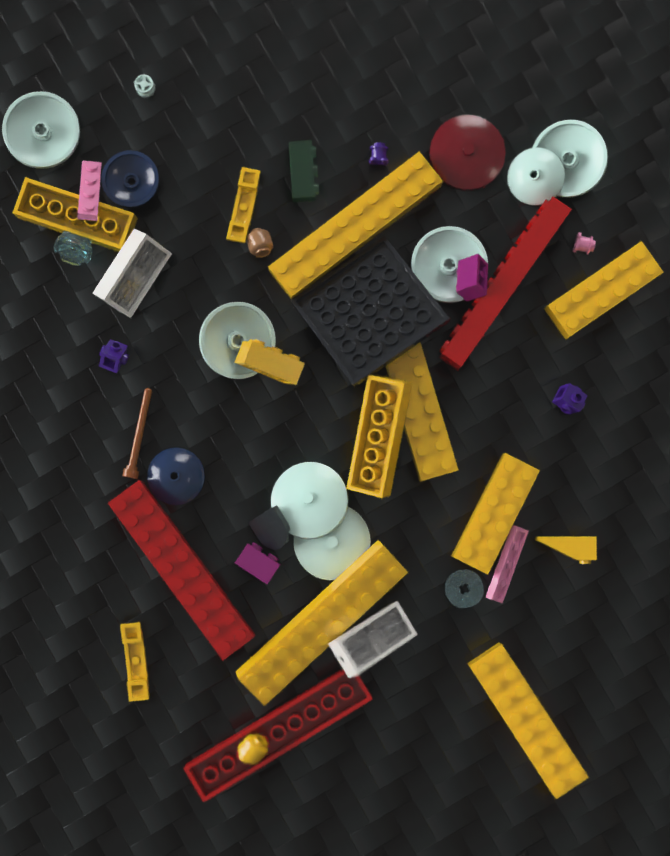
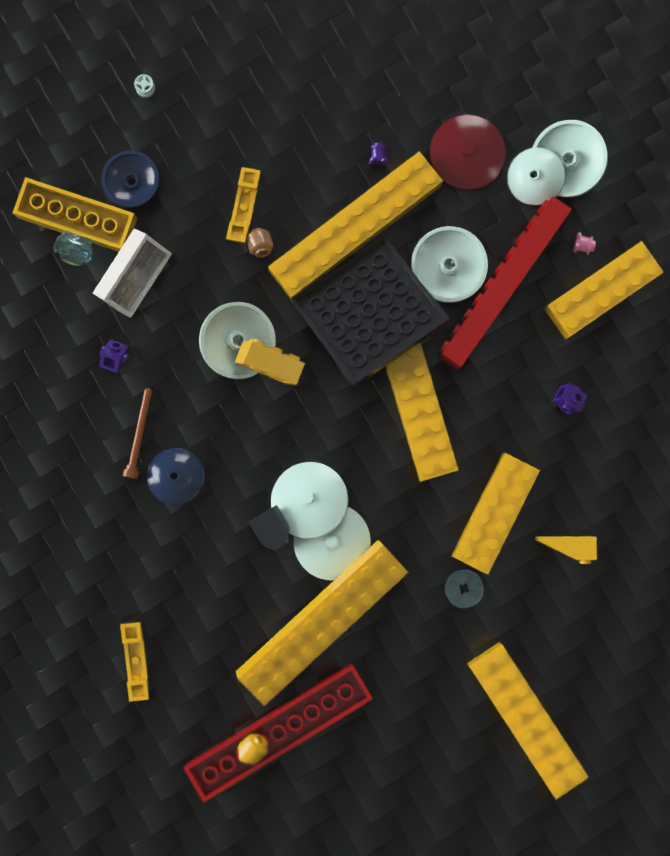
light aqua dish [2,91,80,169] -> none
bright pink plate [77,161,101,221] -> none
red brick [108,480,255,660] -> none
magenta brick [235,542,280,584] -> none
clear green brick [289,140,319,202] -> none
brick [329,601,418,678] -> none
yellow brick [347,374,412,498] -> none
magenta brick [456,254,488,301] -> none
bright pink plate [486,525,529,603] -> none

